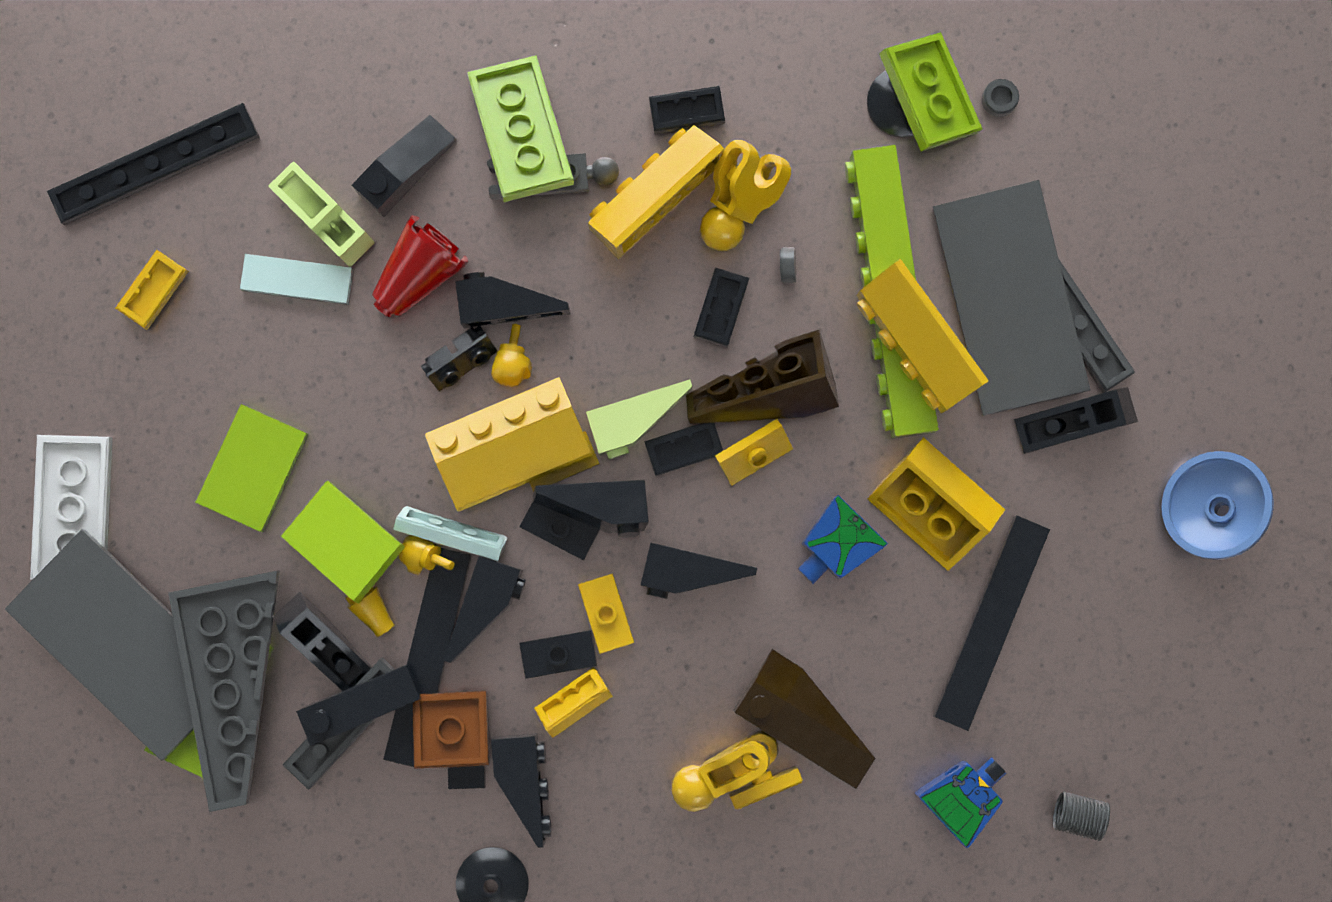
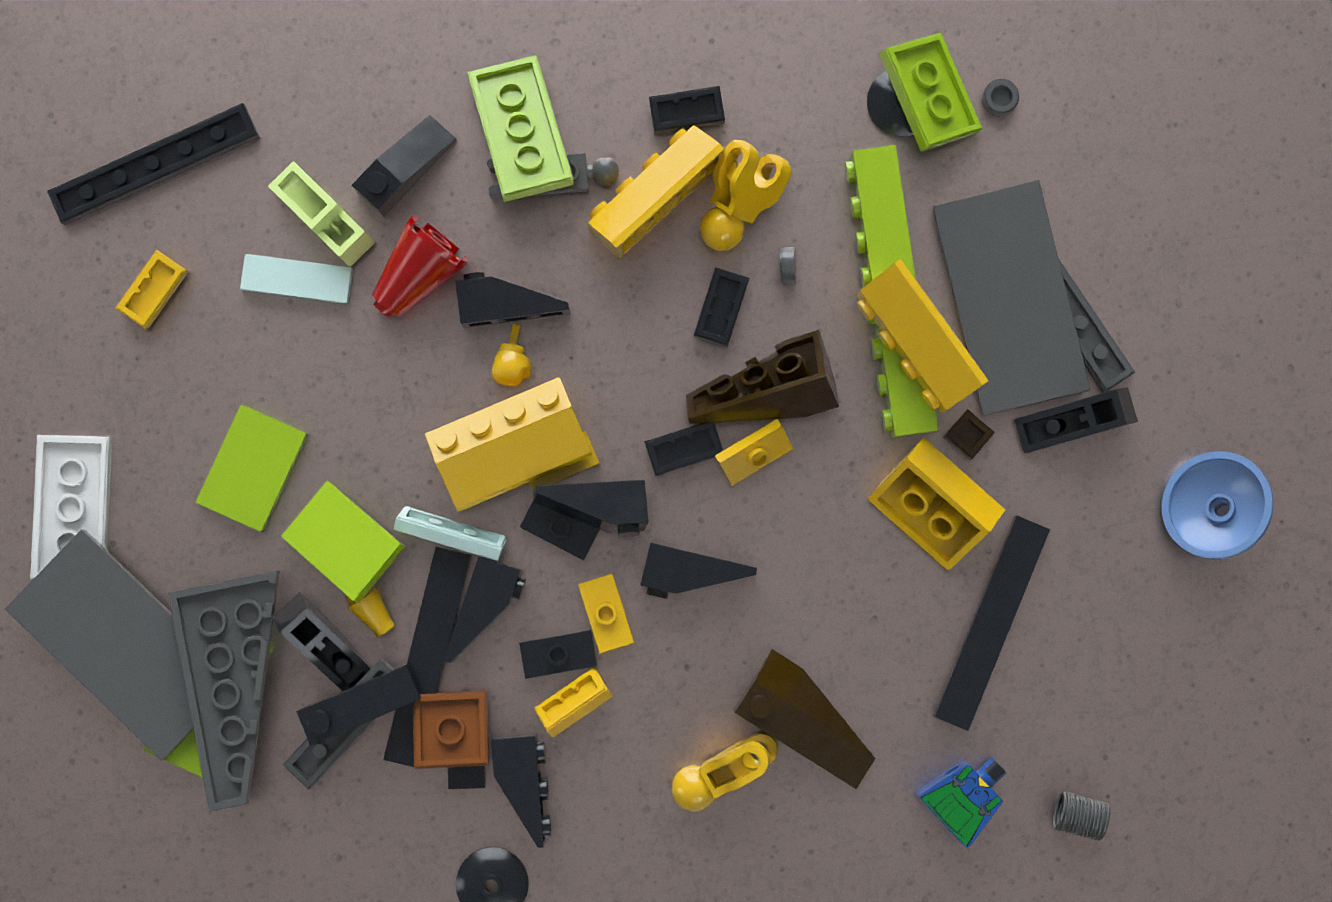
yellow piece [399,535,454,575] -> none
black hinge [421,325,498,392] -> none
yellowish green slope [586,379,692,460] -> none
yellow plate [729,766,803,810] -> none
torso [798,495,888,584] -> none
none -> dark brown tile [943,409,995,460]

